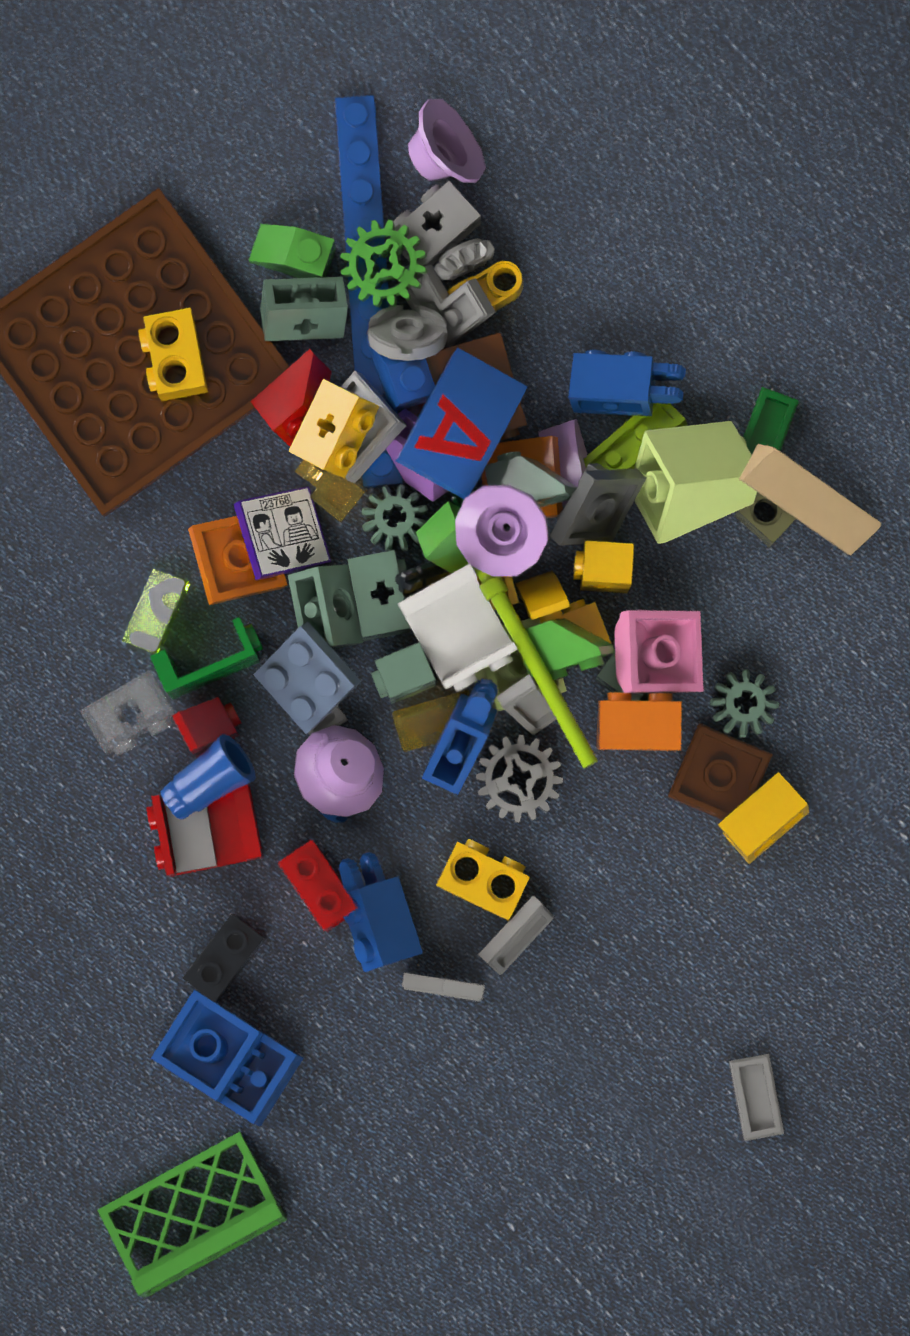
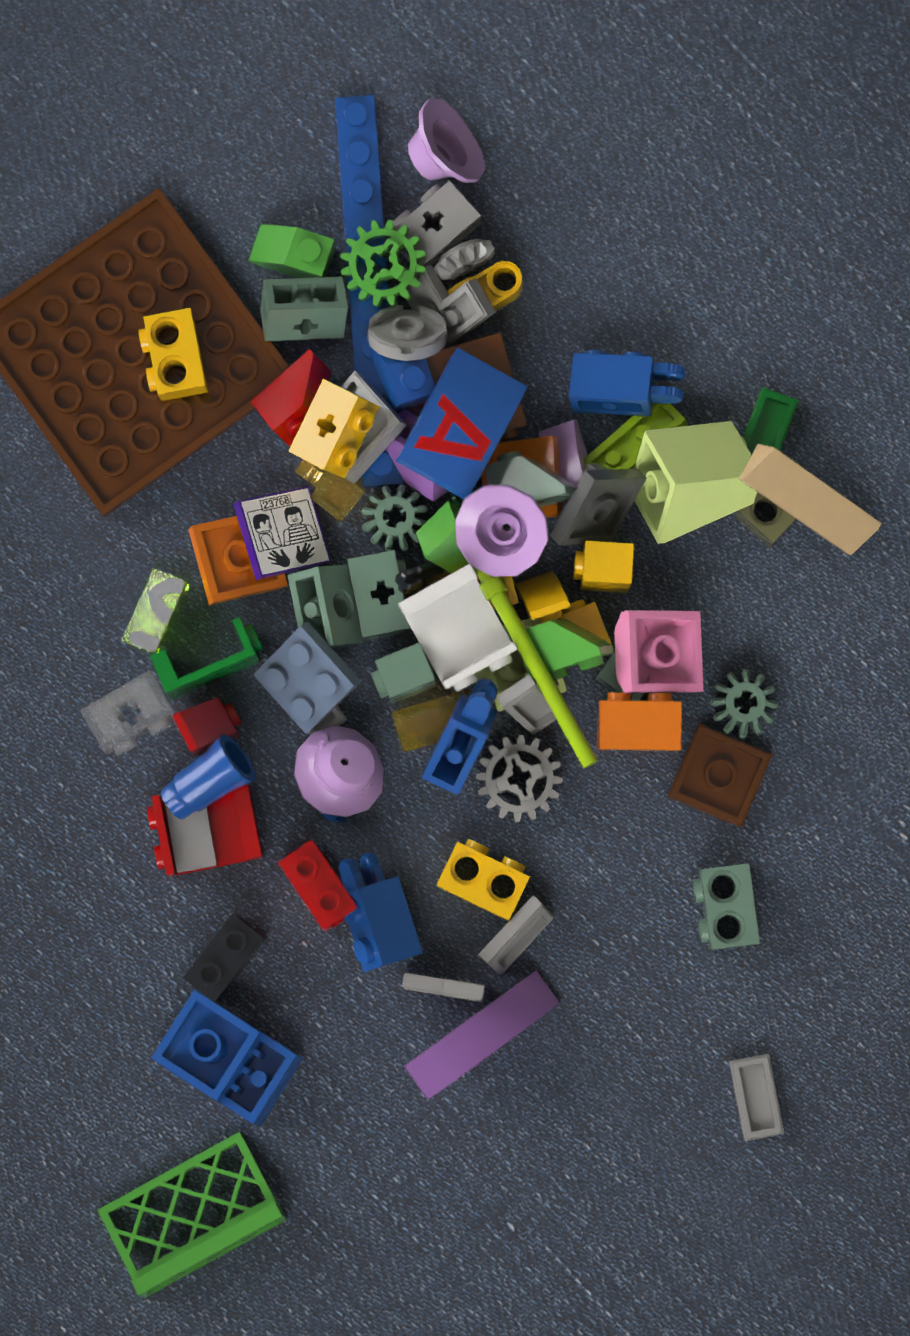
yellow hinge [718,772,809,864] -> none
none -> medium lavender slope [405,971,559,1100]
none -> sand green brick [693,863,760,950]

